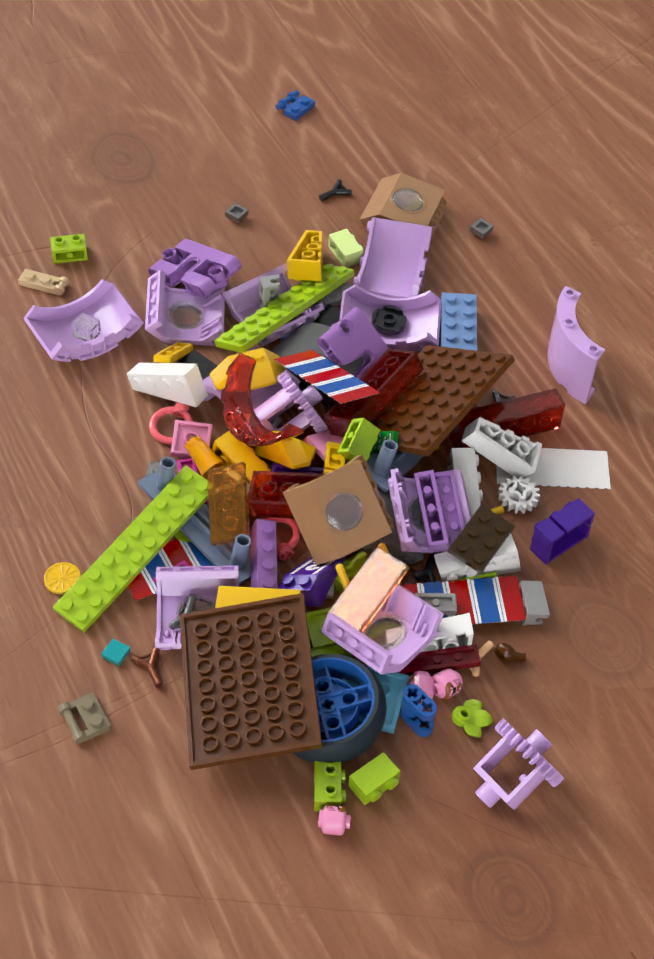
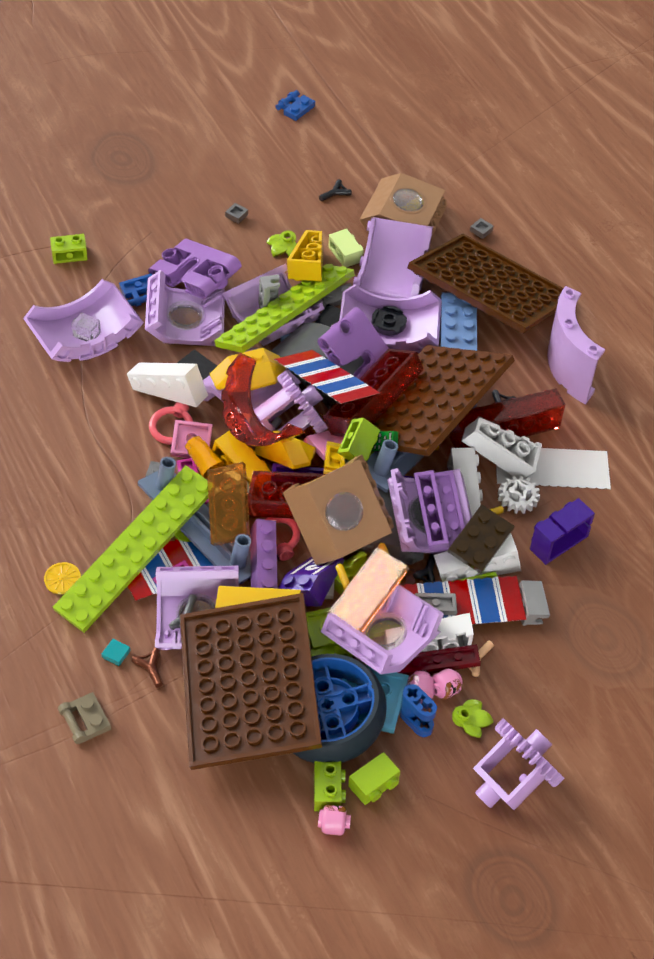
tan plate [18,269,70,296] -> none
yellow tile [154,342,193,363] -> none
reddish brown animal [494,643,527,662] -> none
none -> blue plate [119,273,152,307]
none -> lime plate [267,230,297,257]
none -> reddish brown plate [407,234,564,334]

